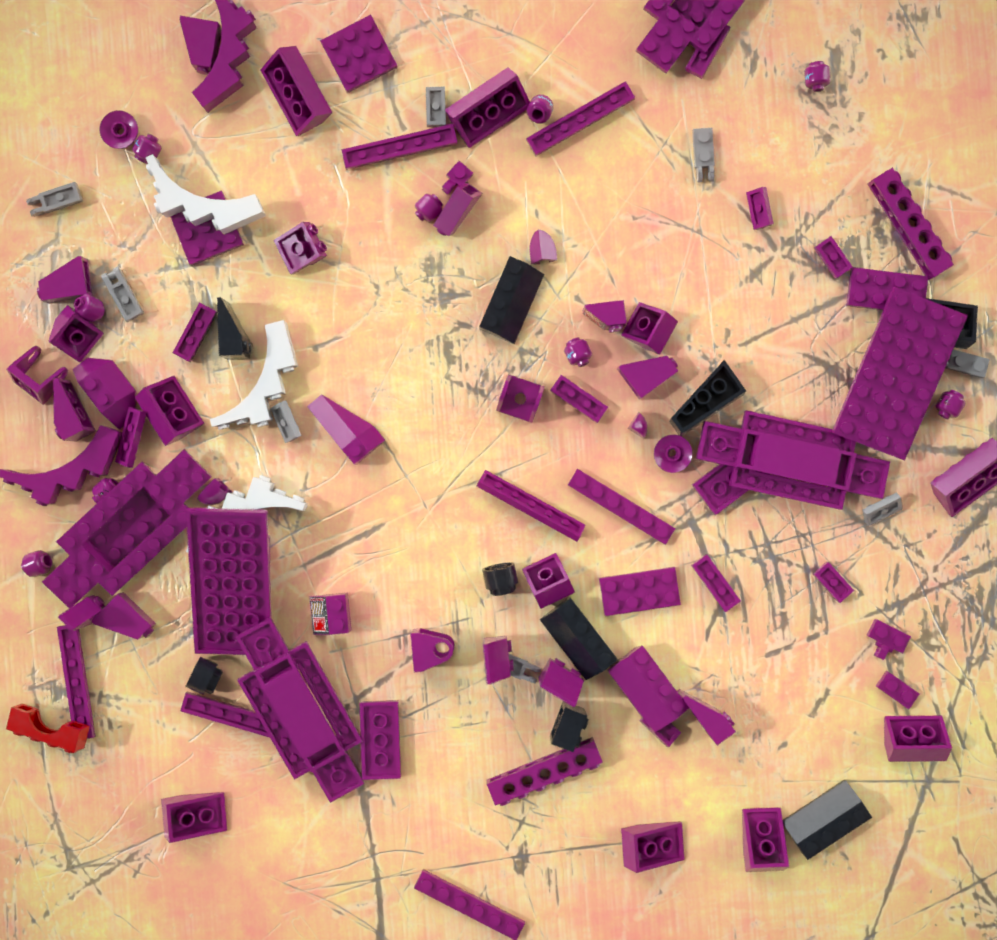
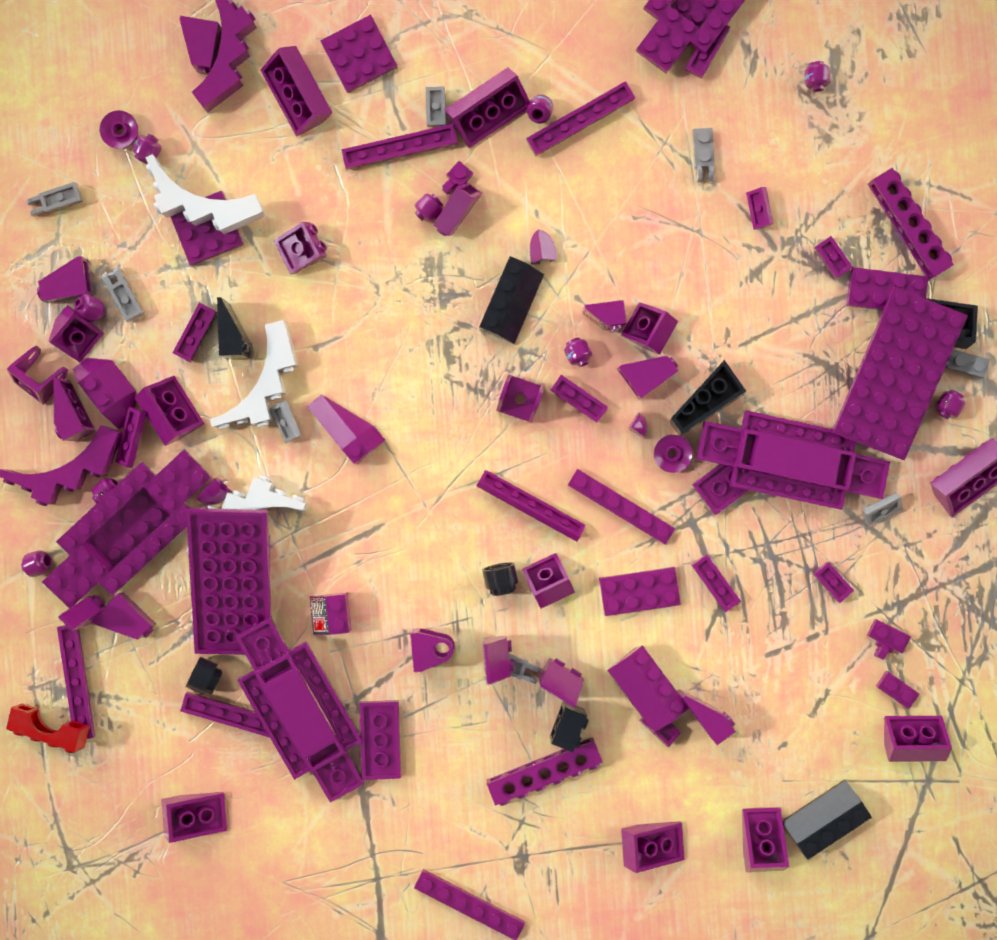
black slope [539,596,618,680] -> none

